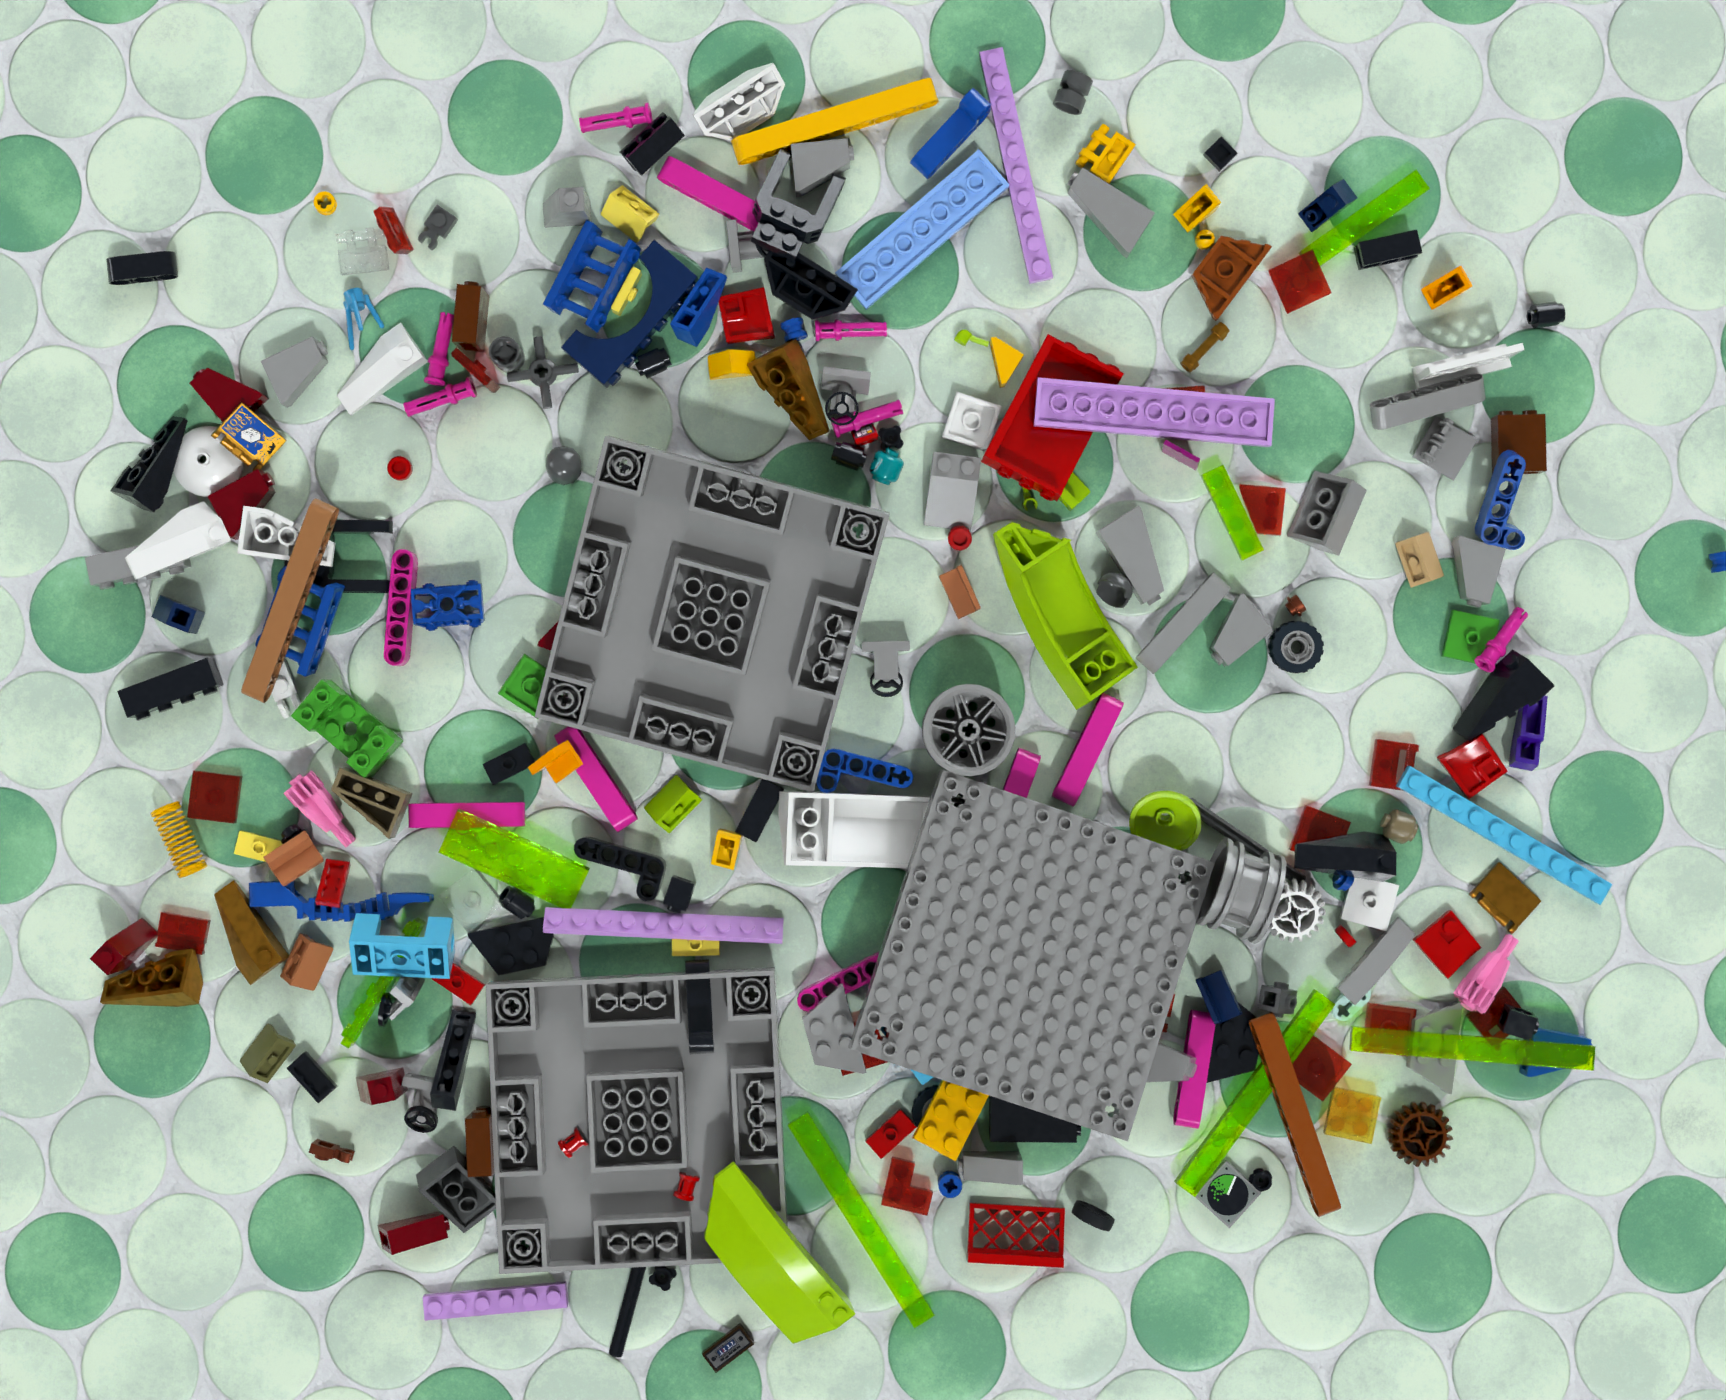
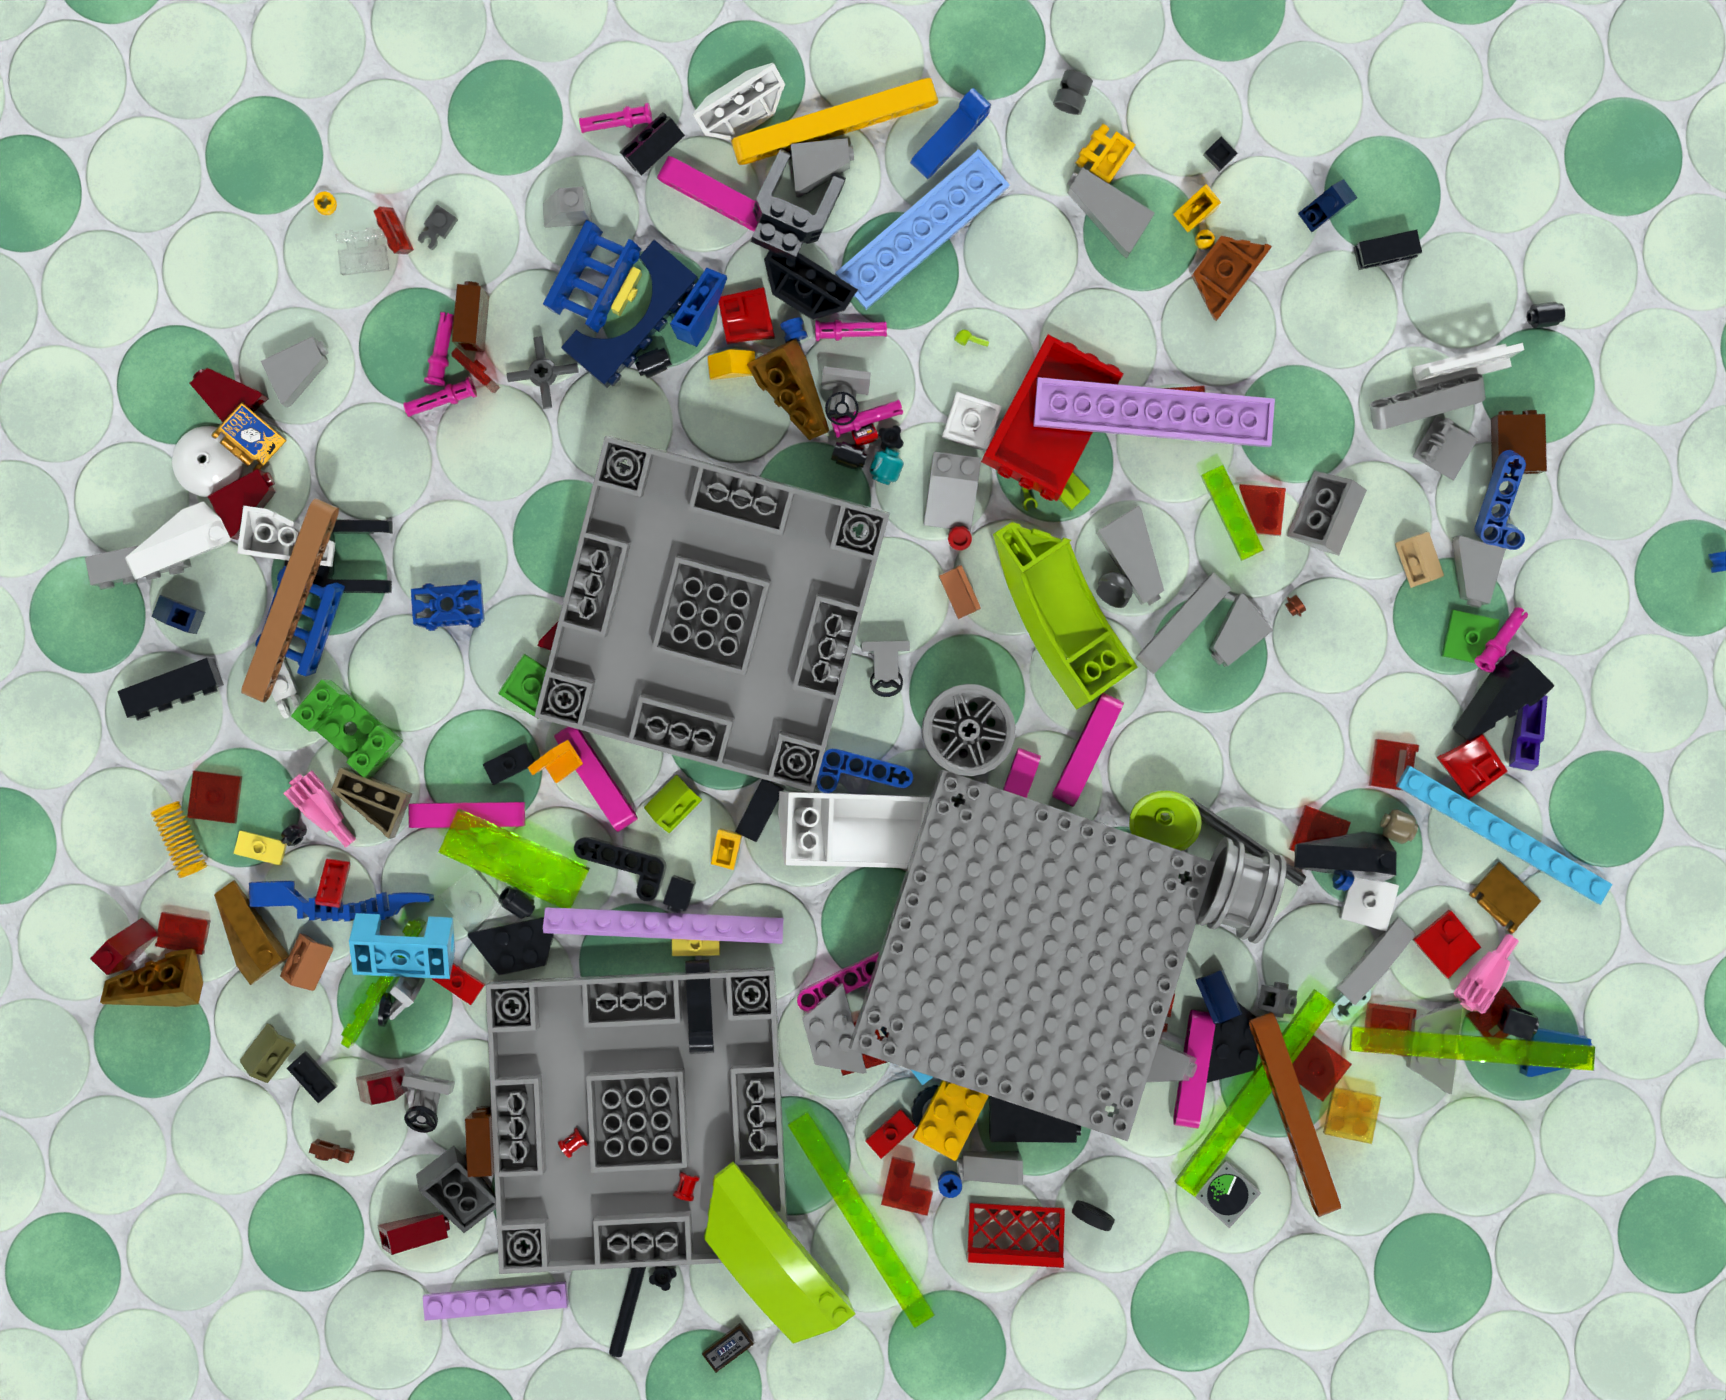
black beam [106,251,178,285] -> none
black wedge [110,416,188,512] -> none
nougat panel [263,831,324,886] -> none
white wedge [337,323,428,416] -> none
dark azure plant [343,288,384,350] -> none
dark pink beam [384,549,418,666] -> none
red tile [387,456,413,481] -> none
black slope [430,1009,476,1111] -> none
dark grey wheel [489,336,525,373] -> none
dark grey hair [545,446,581,485] -> none
light yellow panel [601,185,659,243] -> none
light grey piece [726,220,769,273] -> none
lavender plate [979,47,1053,284] -> none
yellow slope [989,337,1024,388] -> none
piece [1162,440,1200,470] -> none
pearl gold bar [1180,322,1230,373] -> none
black plate [1249,1168,1272,1192] -> none
clear red plate [1268,249,1332,314] -> none
black wheel [1268,621,1324,673] -> none
white gear [1268,878,1326,943] -> none
clear neon green plate [1299,170,1430,272] -> none
red tile [1334,924,1357,948] -> none
reddish brown gear [1387,1101,1453,1167] -> none
light orange slope [1421,266,1472,310] -> none

